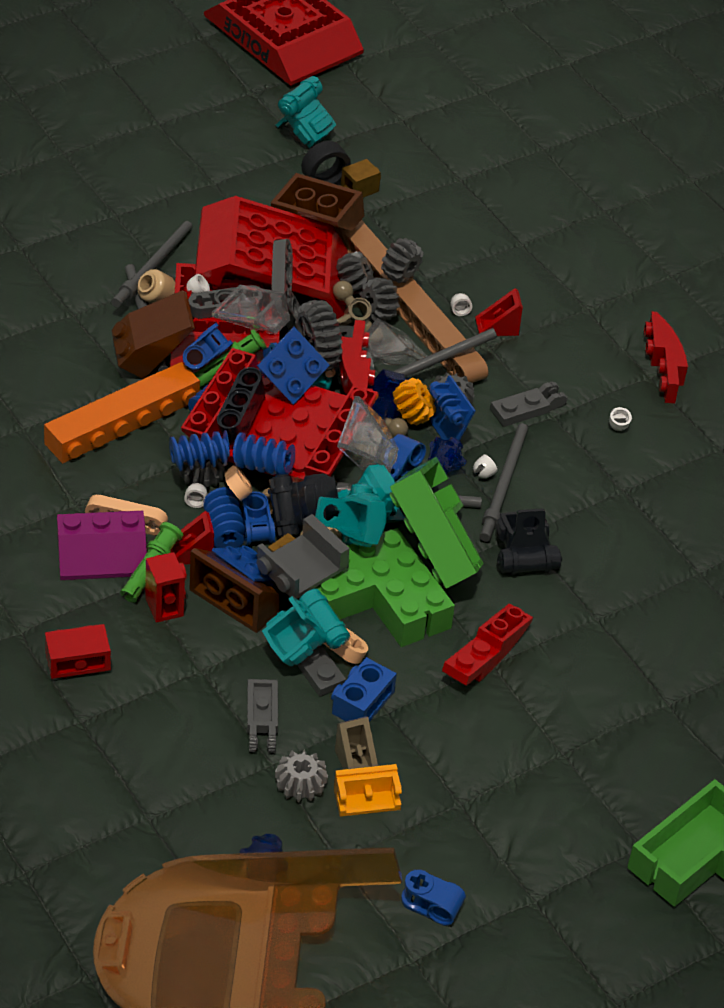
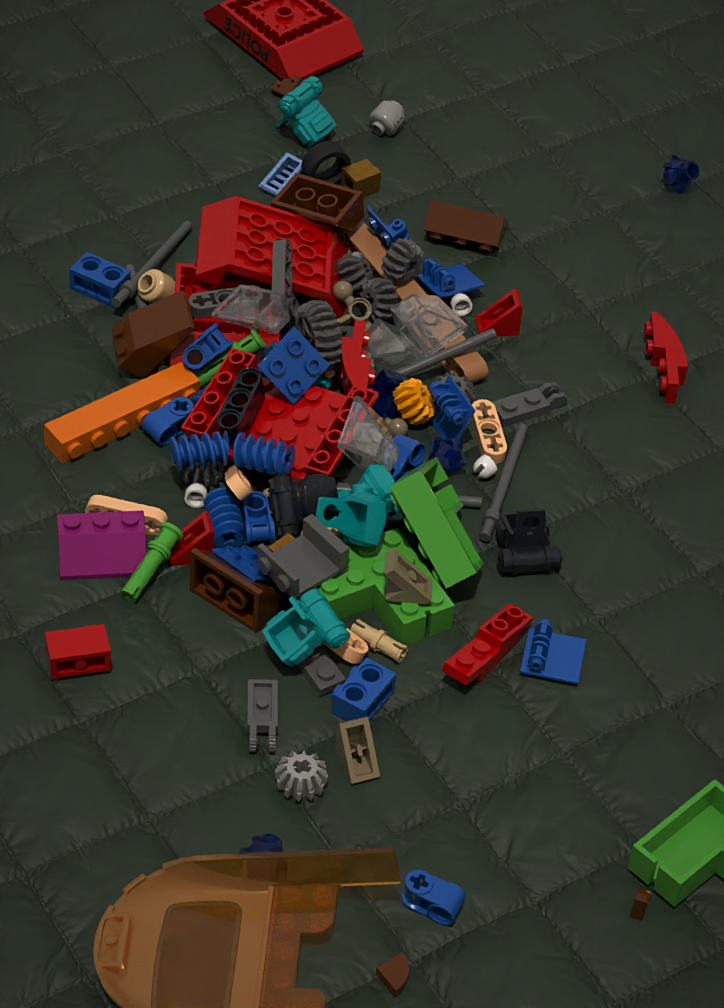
red brick [145,552,187,623] -> none
white hinge [187,274,210,295] -> none
light orange hinge [334,764,402,817] -> none
white hinge [609,407,632,431] -> none
none -> blue brick [69,252,131,308]
none -> blue piece [141,397,193,446]
none -> medium blue slope [259,152,304,197]
none -> reddish brown tile [270,76,303,97]
none -> tan pin [350,619,409,663]
none -> blue hinge [366,206,410,250]
none -> light grey head [369,100,405,136]
none -> reddish brown tile [376,952,409,996]
none -> dark tan slope [384,548,432,604]
none -> clear slope [390,294,469,357]
none -> blue hinge [416,258,485,298]
none -> reddish brown slope [424,200,508,252]
none -> light nougat beam [471,399,507,464]
none -> blue hinge [520,619,587,684]
none -> reddish brown tile [630,887,652,921]
none -> clear blue rock [663,154,700,193]

